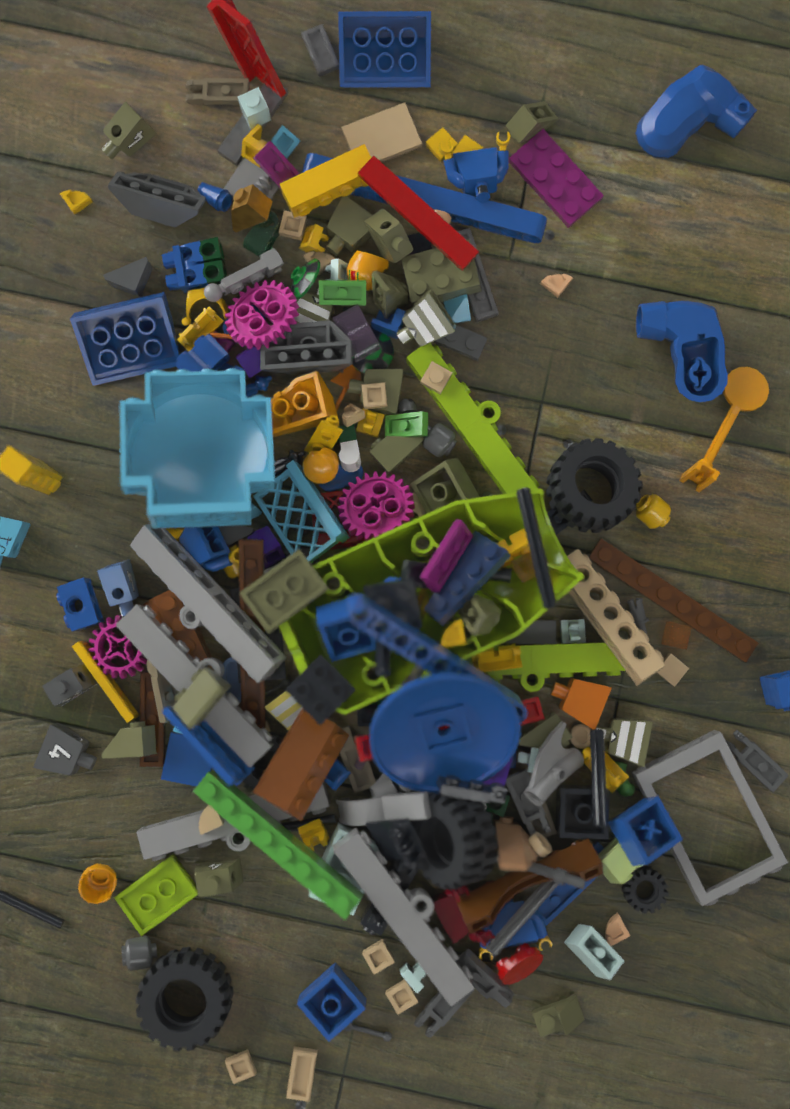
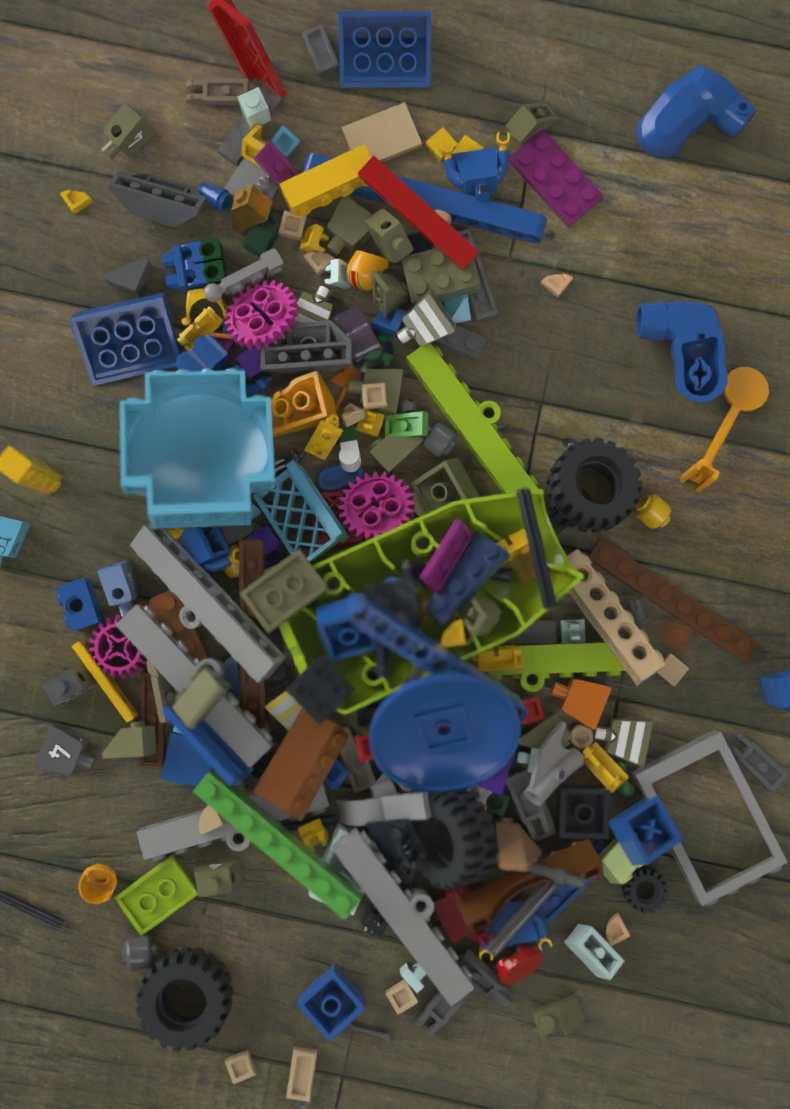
dish [291,258,320,300] -> none
light orange hair [302,447,339,484] -> none
bright green plate [319,280,366,305] -> none
tan plate [362,939,395,975] -> none
tan plate [420,361,452,395] -> none
black hinge [436,775,508,803] -> none
tan tile [528,832,552,858] -> none
black axle [590,729,608,827] -> none

